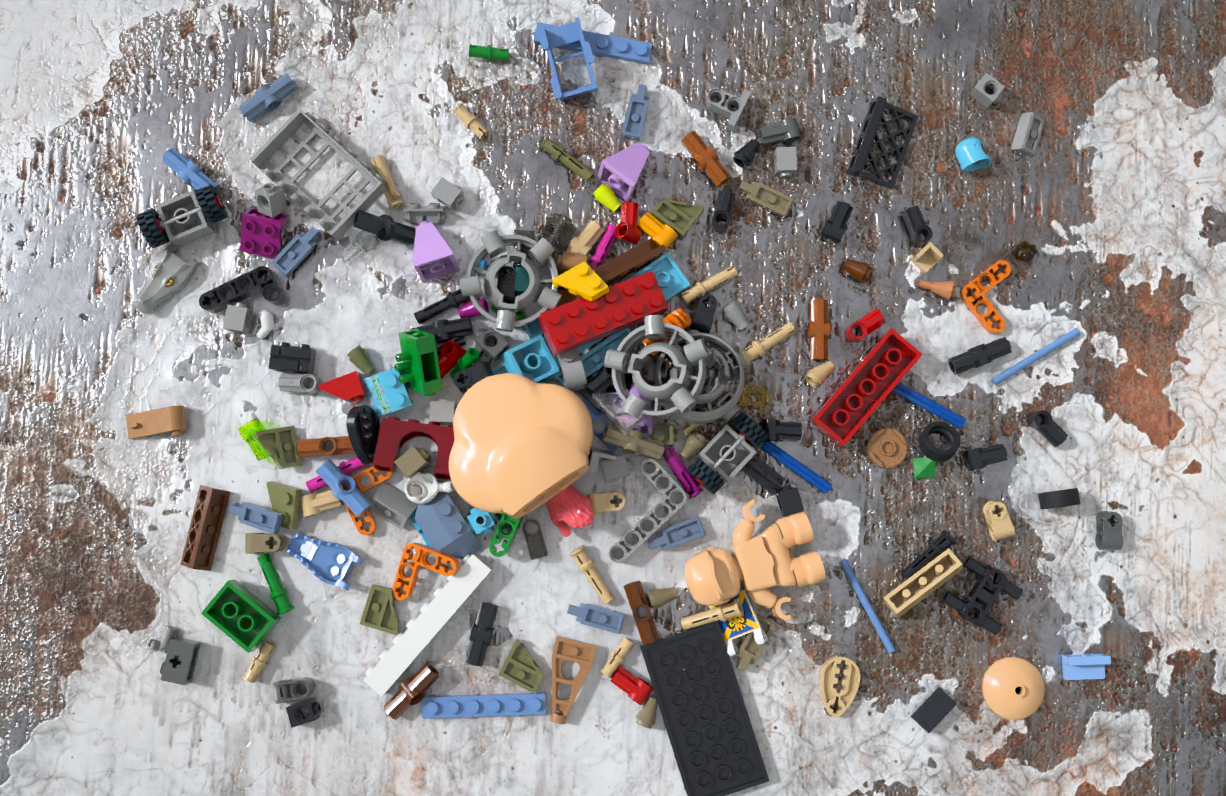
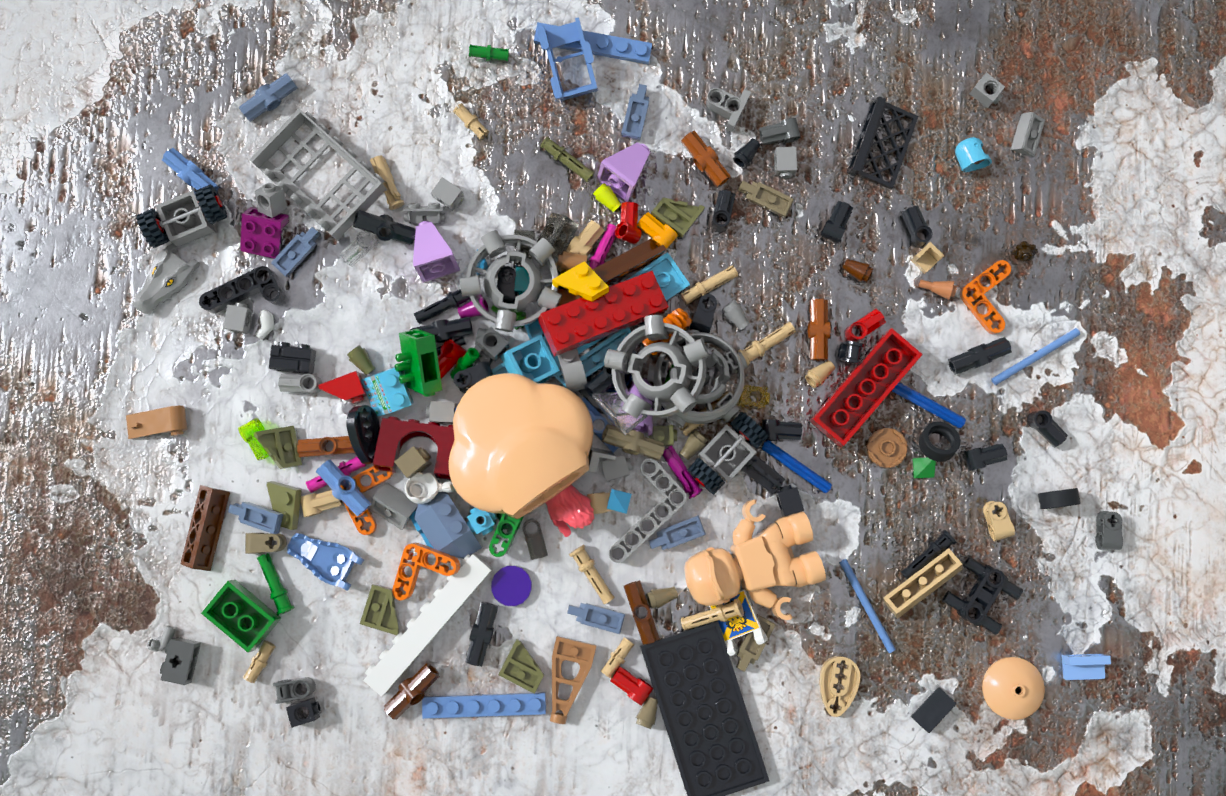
none -> dark purple tile [491,566,532,606]
none -> dark azure slope [607,489,632,514]
none -> black piece [837,341,864,364]

